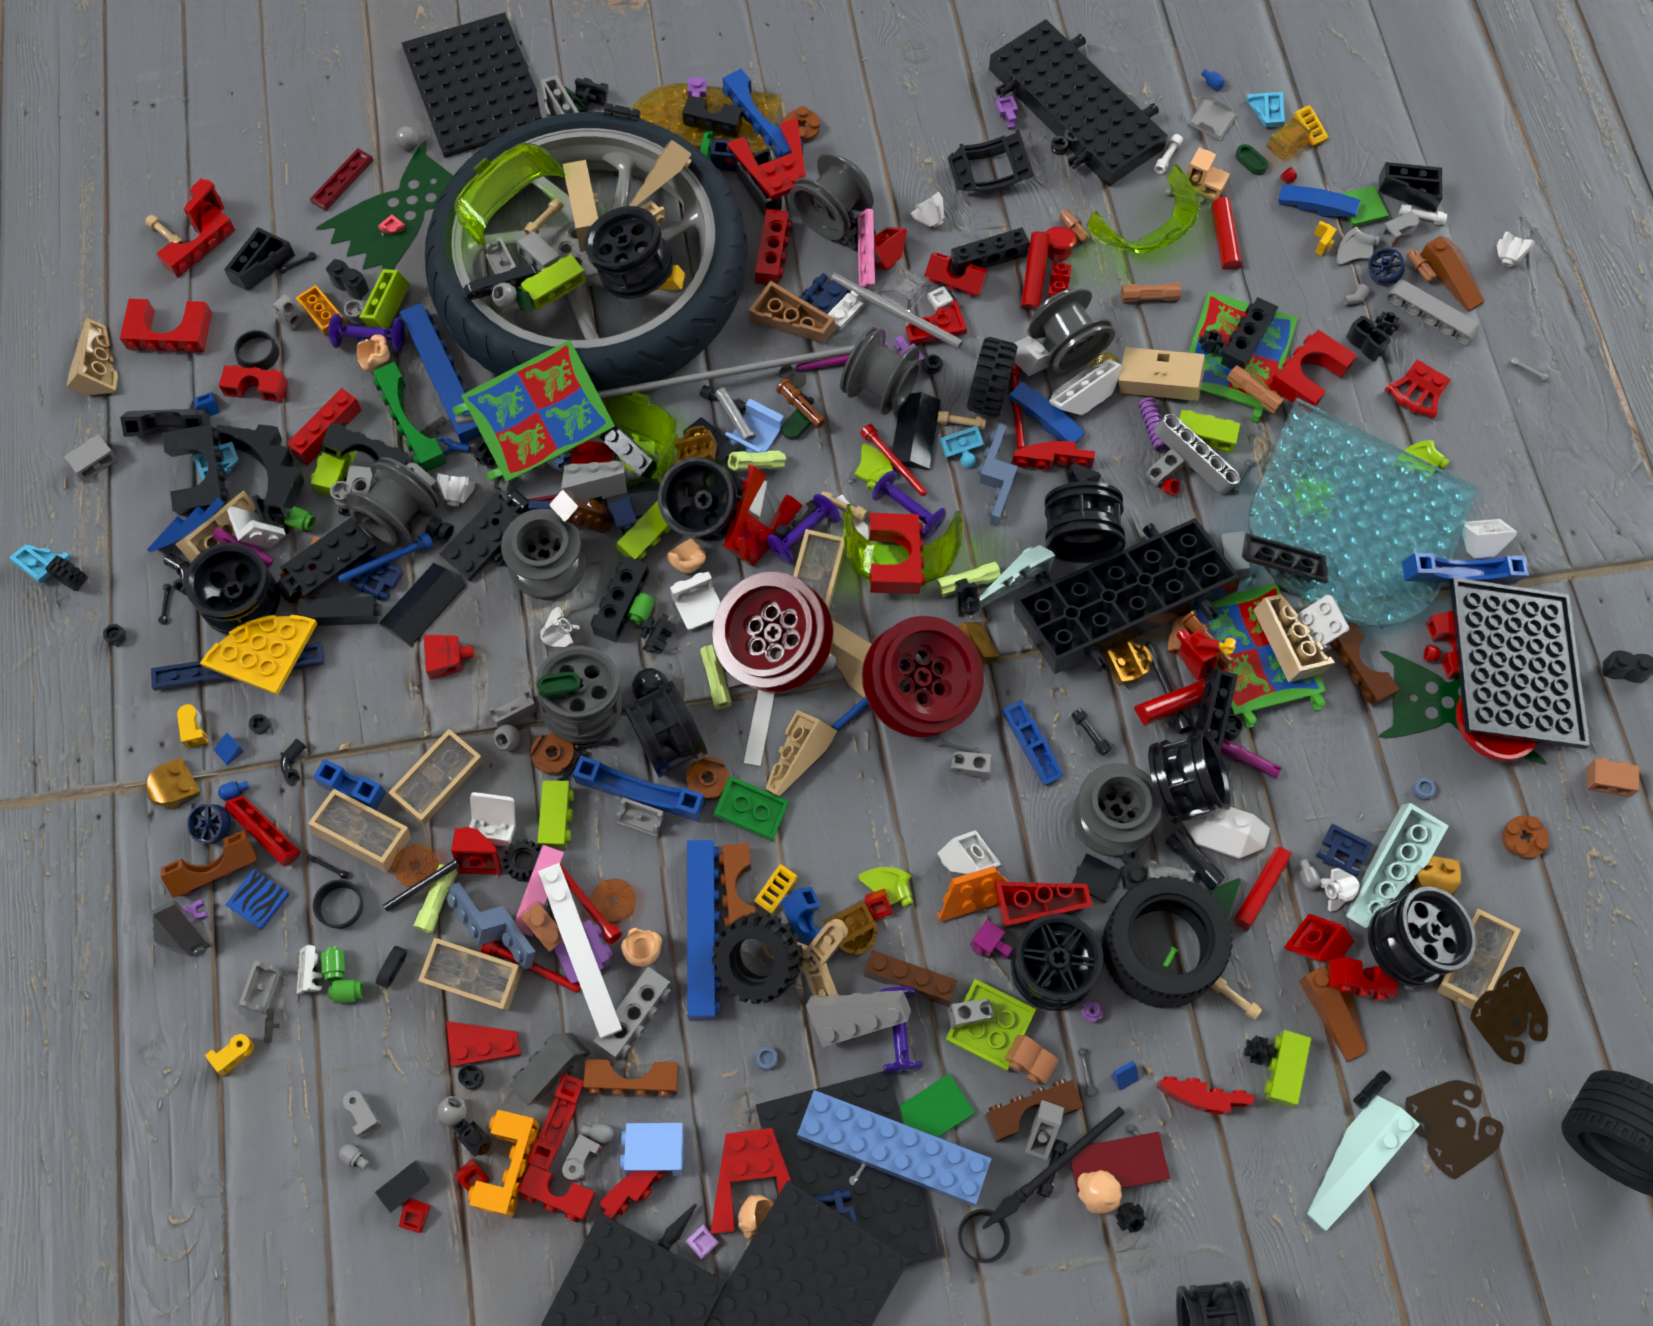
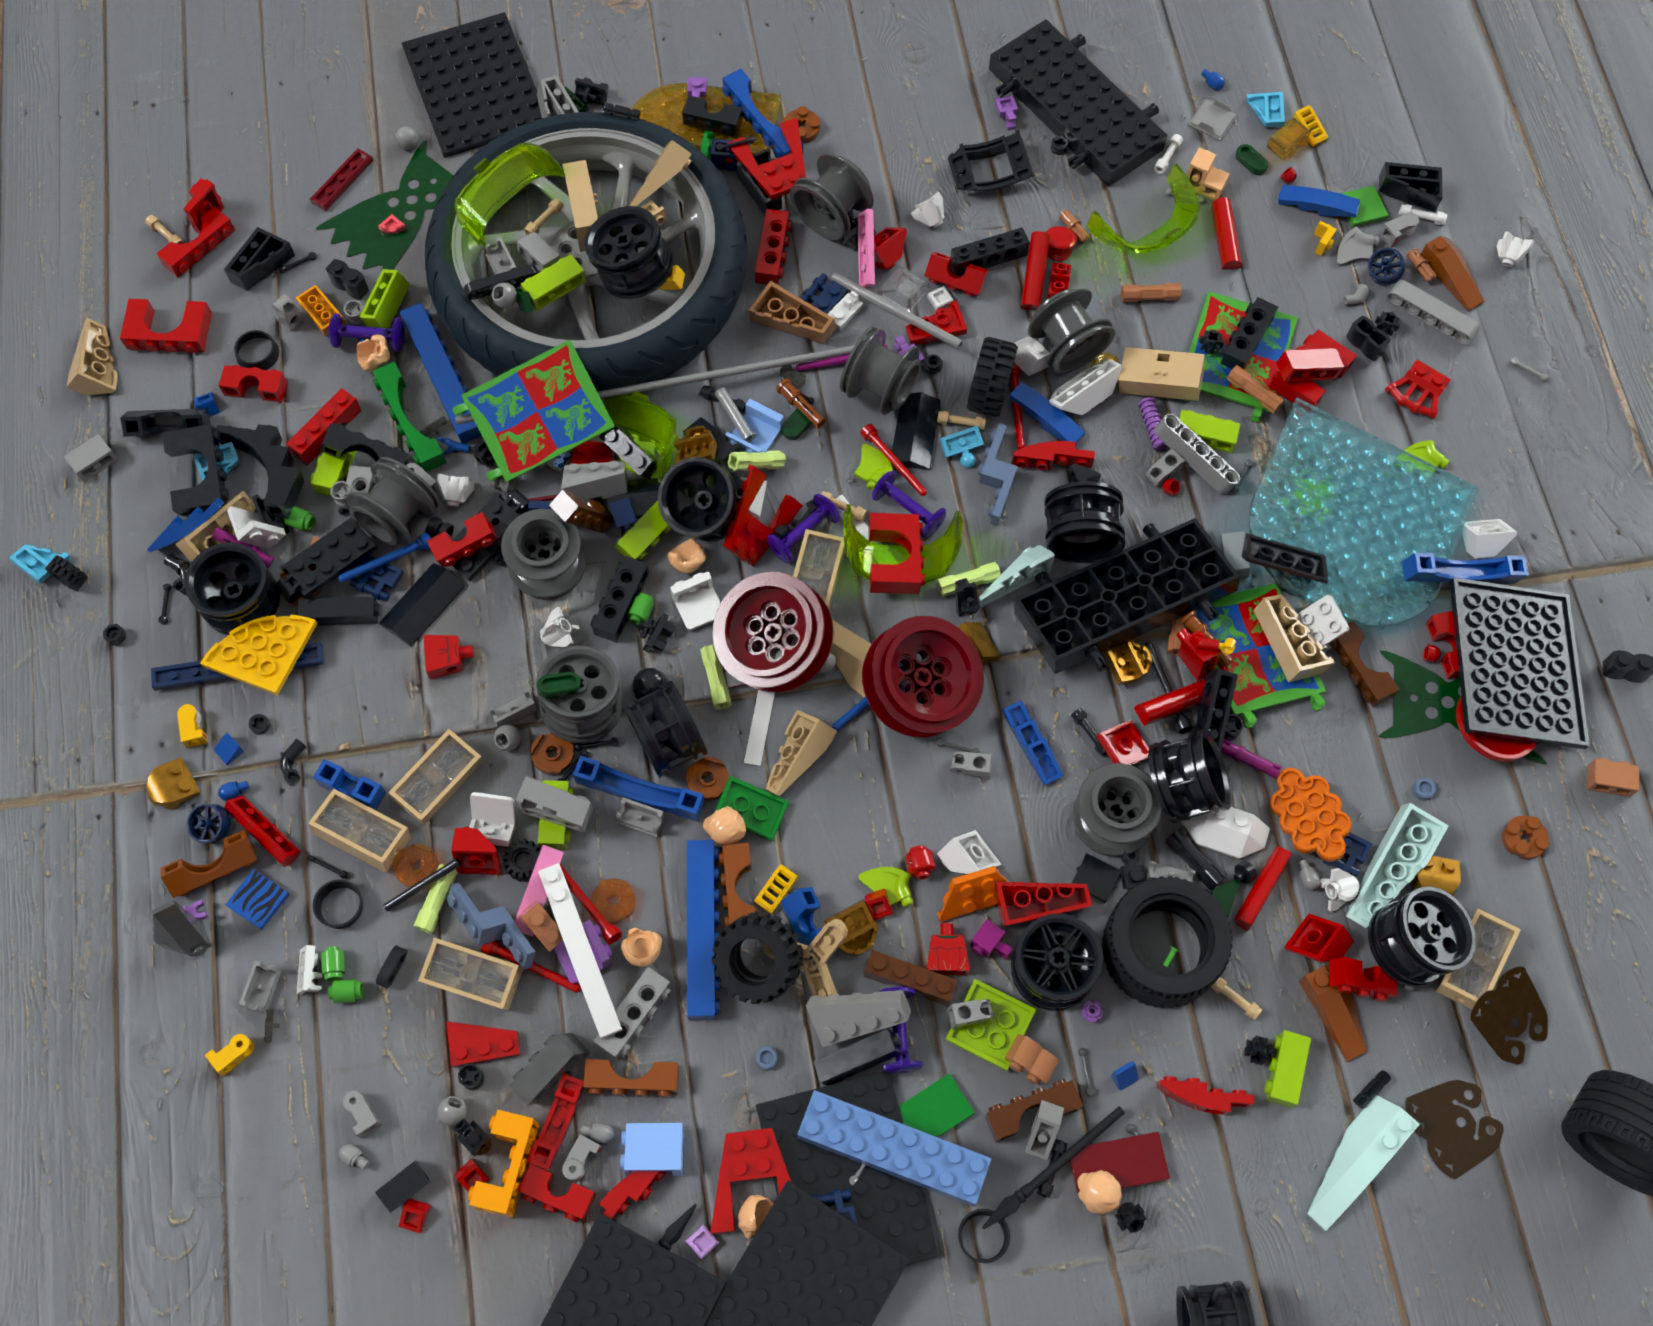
none -> red arch [427,512,498,567]
none -> light grey wedge [516,776,593,833]
none -> light nougat hair [703,806,746,846]
none -> black hinge [716,136,755,152]
none -> black brick [813,1029,902,1086]
none -> red head [905,845,936,880]
none -> red torso [926,923,970,976]
none -> red tile [1096,720,1149,766]
none -> black tile [1233,860,1257,884]
none -> orange plate [1270,768,1352,862]
none -> brick [1276,348,1344,382]

